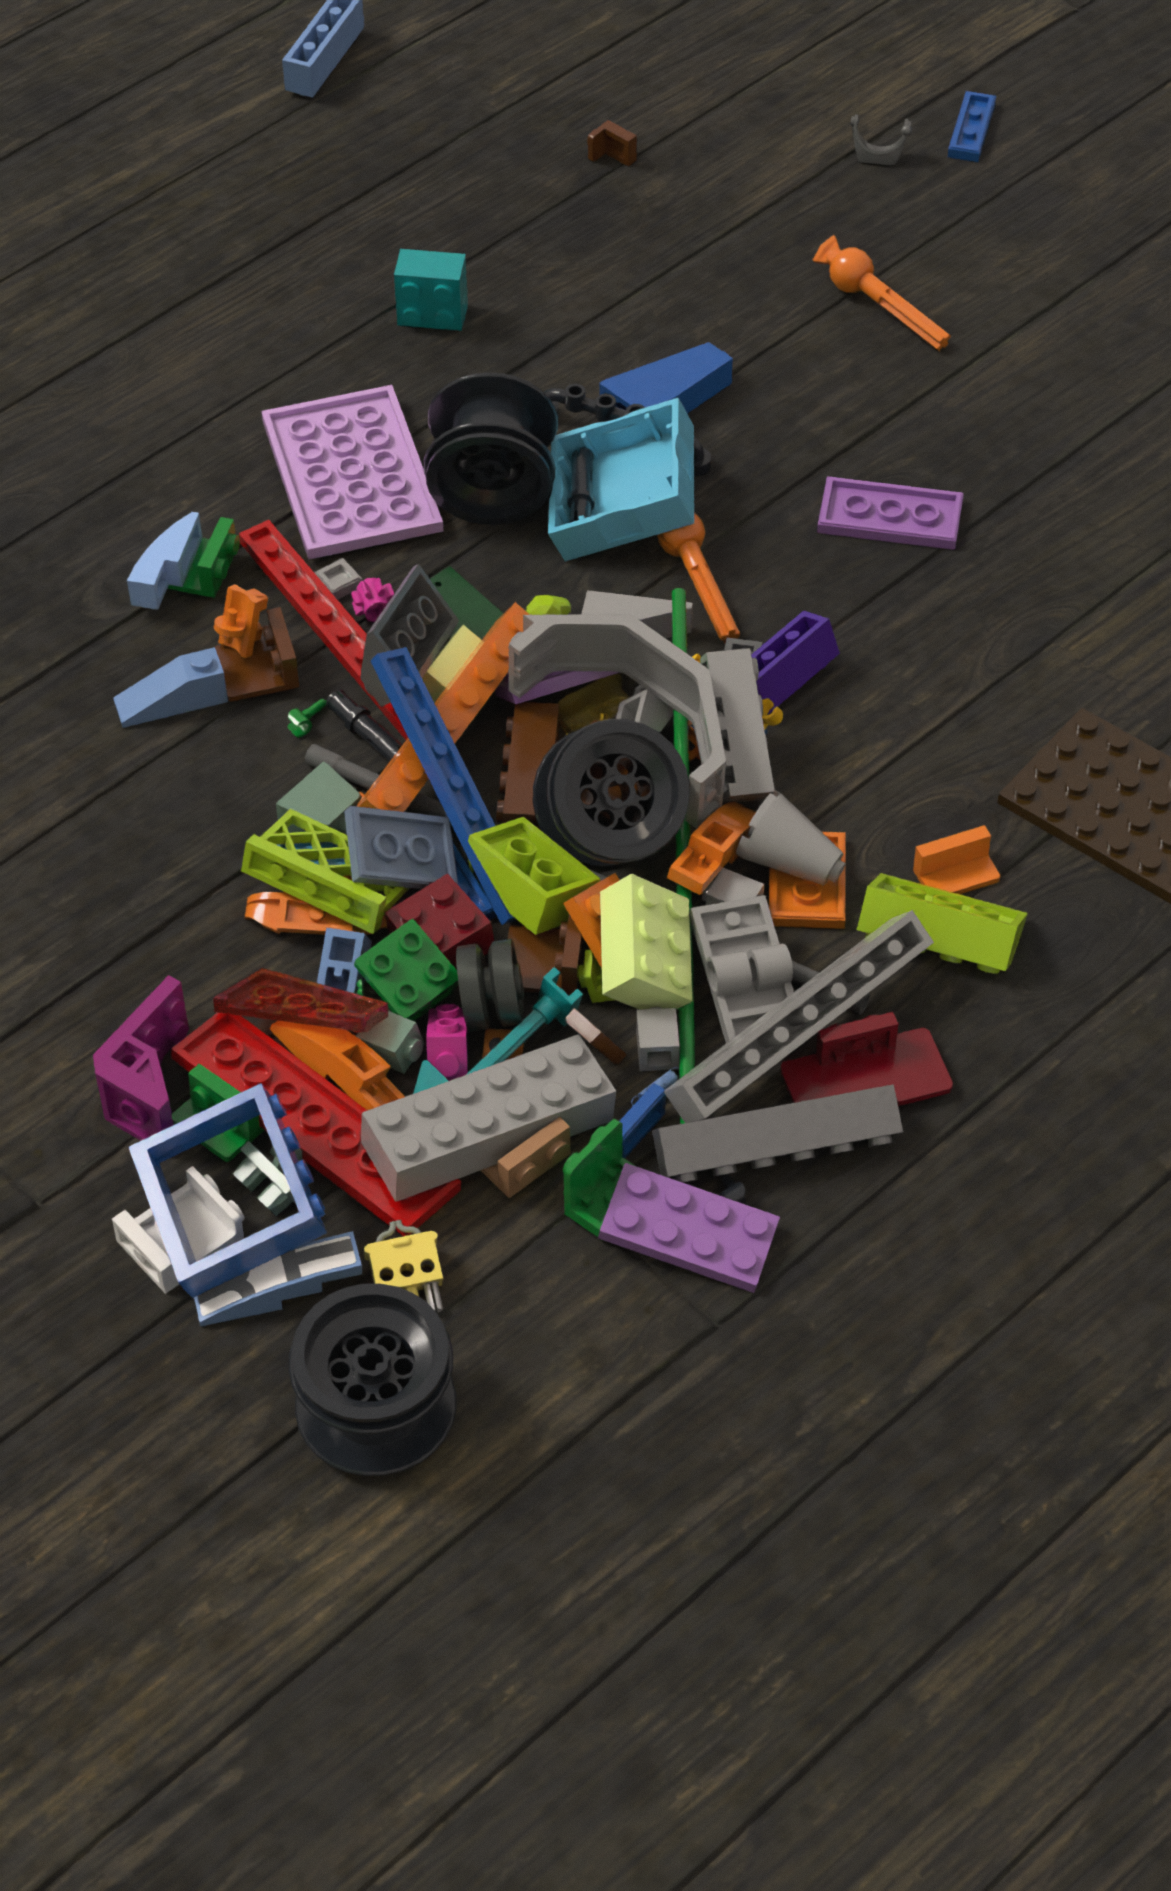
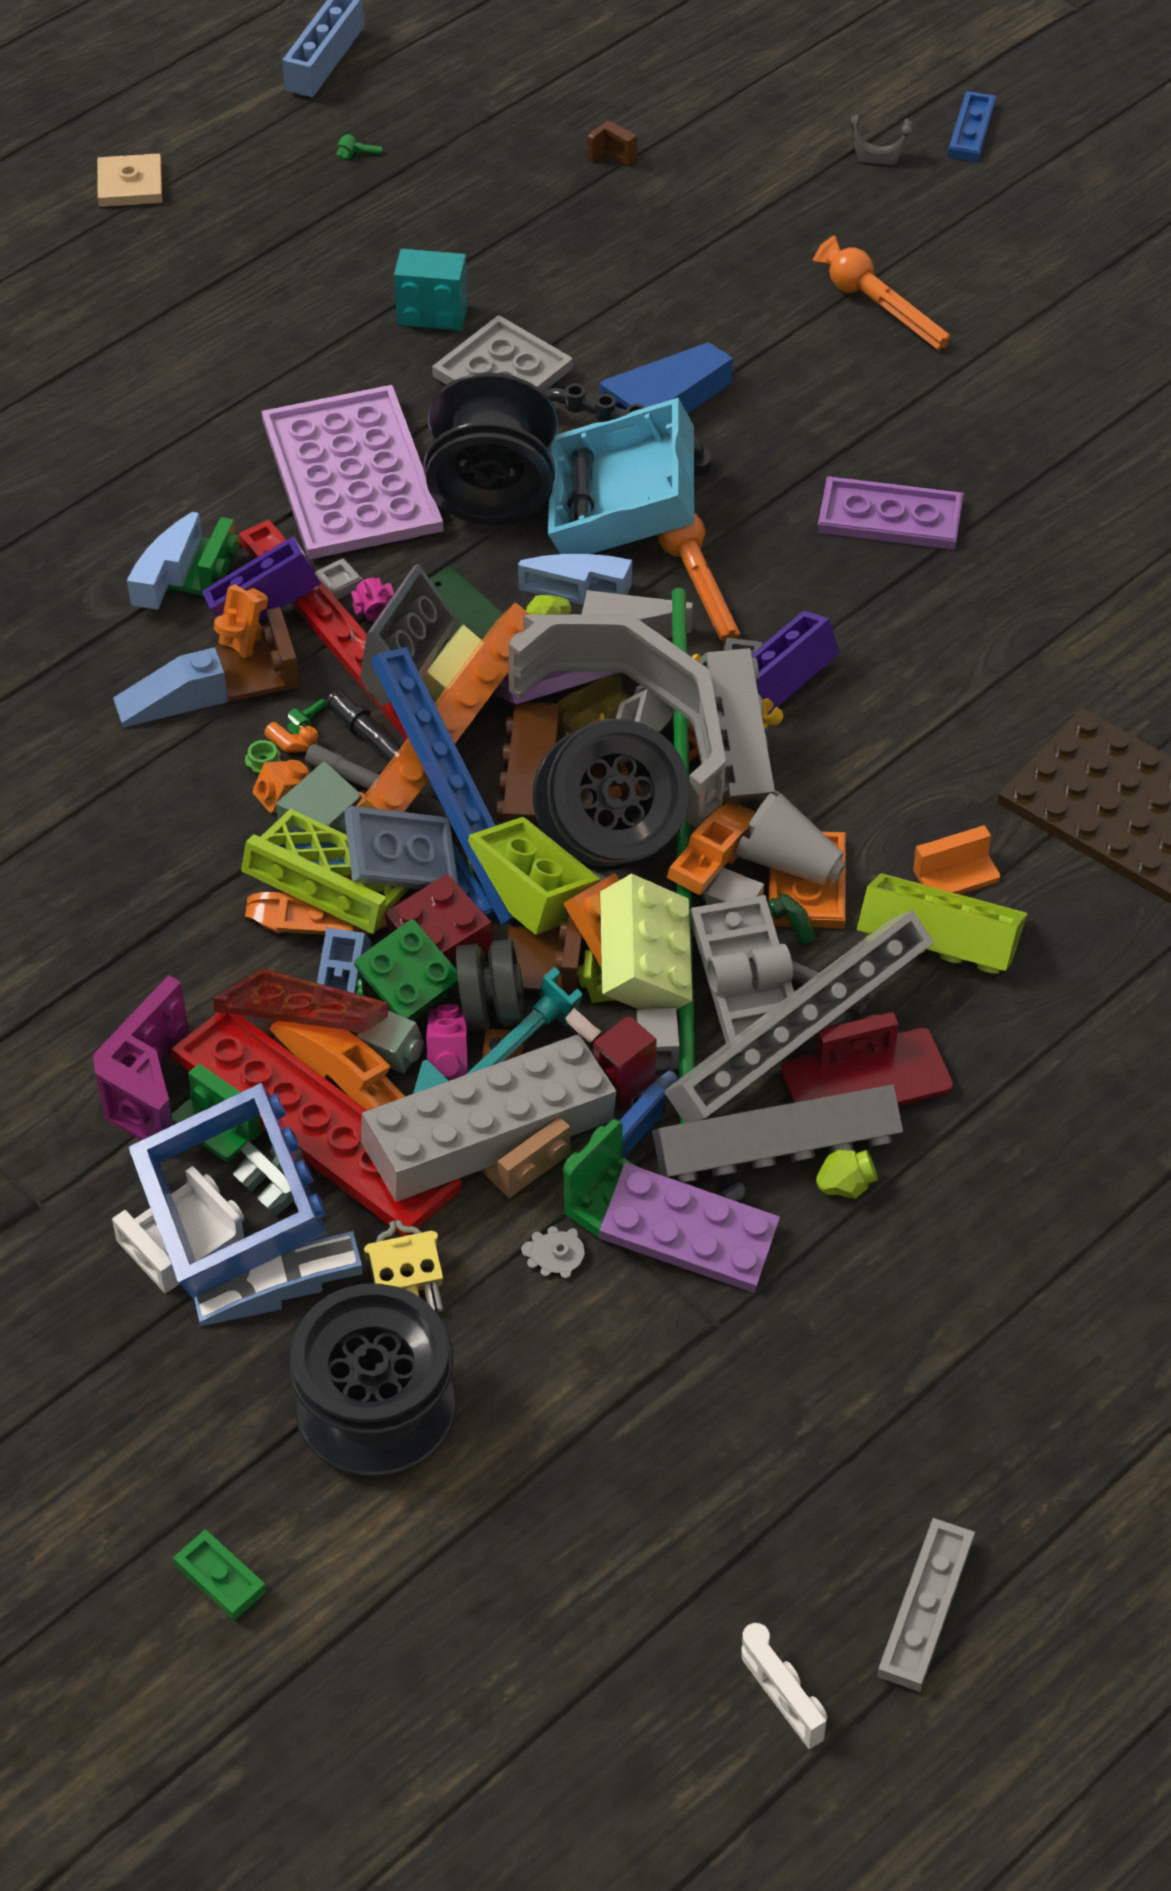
none -> tan plate [98,154,162,207]
none -> green plate [173,1529,267,1621]
none -> dark purple brick [202,536,322,622]
none -> bright green plate [245,740,281,774]
none -> orange bracket [253,760,310,813]
none -> orange arm [264,722,319,753]
none -> green hand [336,134,382,160]
none -> light grey plate [432,315,573,392]
none -> light blue slope [518,554,632,605]
none -> light grey piece [521,1226,585,1279]
none -> dark red panel [594,1016,657,1112]
none -> white plate [741,1623,827,1750]
none -> dark green arm [768,894,817,944]
none -> lime rock [816,1150,878,1199]
none -> light grey plate [877,1518,975,1692]

